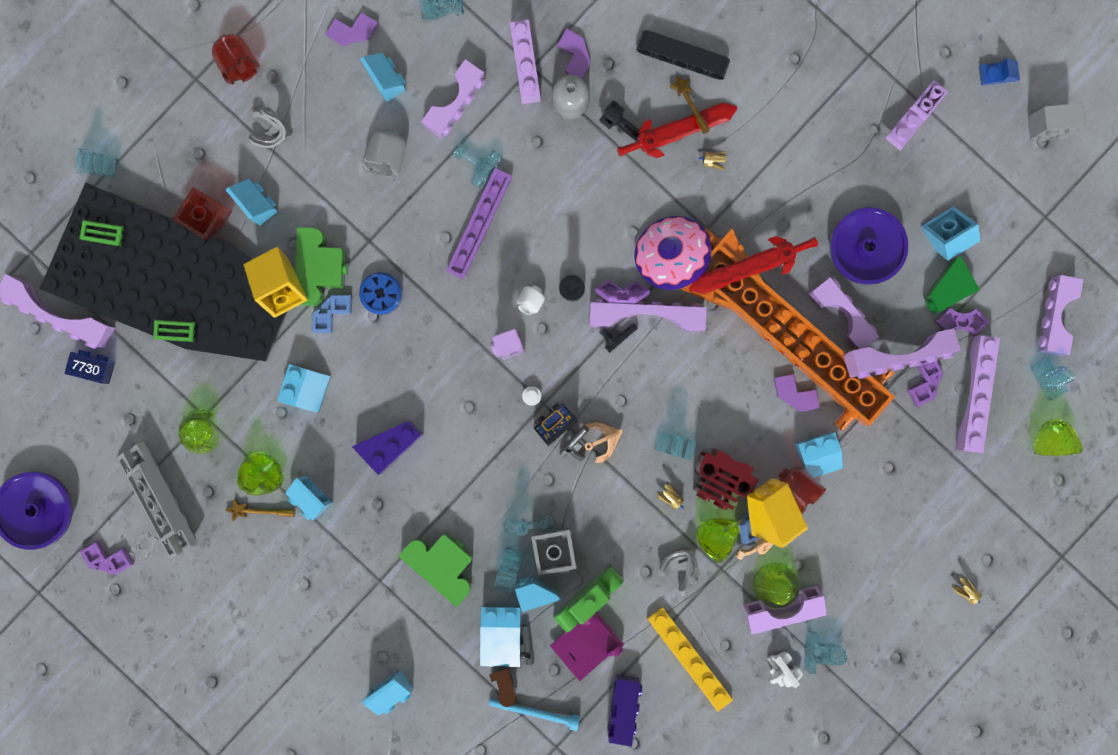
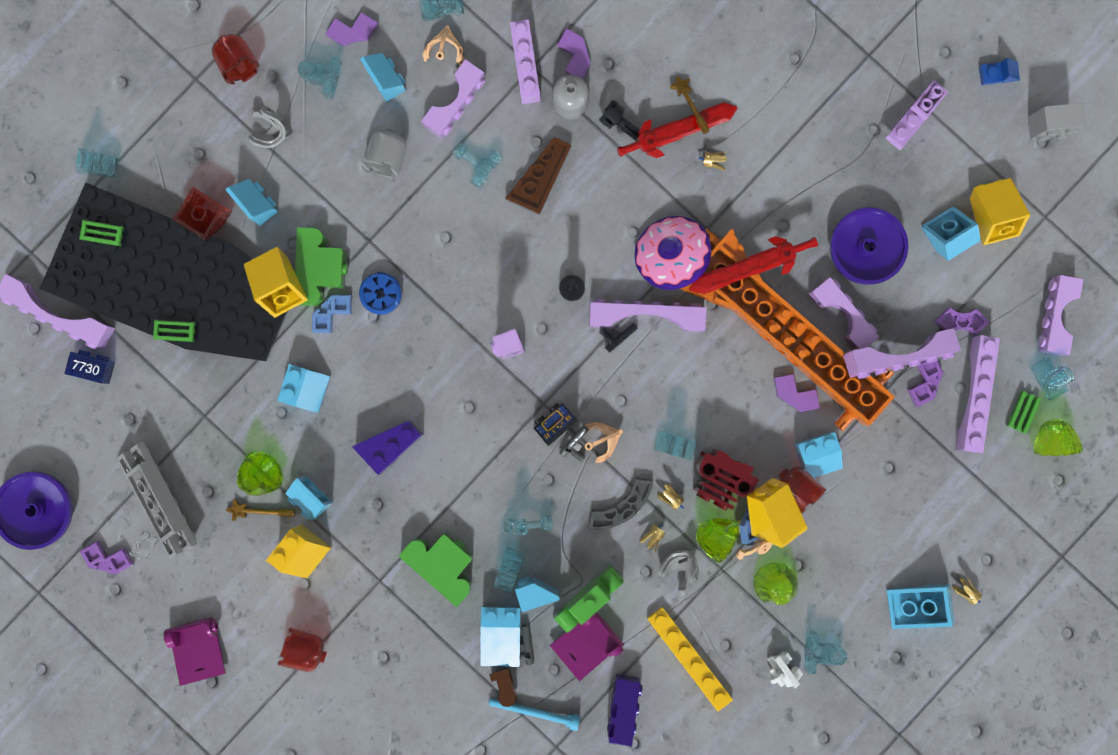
clear neon green hair [178,409,218,454] -> none
medium azure slope [362,670,413,716] -> none
medium lavender plate [446,168,512,280] -> none
white head [517,285,545,315] -> none
white plate [522,386,541,406] -> none
light grey brick [531,527,577,575] -> none
medium lavender tile [595,280,650,304] -> none
black beam [636,30,730,80] -> none
lavender arch [743,585,827,634] -> none
green slope [924,256,980,314] -> none
none -> magenta door [164,617,226,686]
none -> yellow slope [266,524,332,578]
none -> clear red cylinder [277,627,327,673]
none -> clear light blue tile [298,56,342,100]
none -> light nougat helmet [423,26,464,66]
none -> reddish brown wing [505,137,572,215]
none -> dark grey tile [588,478,653,530]
none -> pearl gold piece [639,523,665,552]
none -> medium azure slope [887,584,955,629]
none -> yellow slope [970,178,1030,246]
none -> bright green tile [1006,391,1041,434]

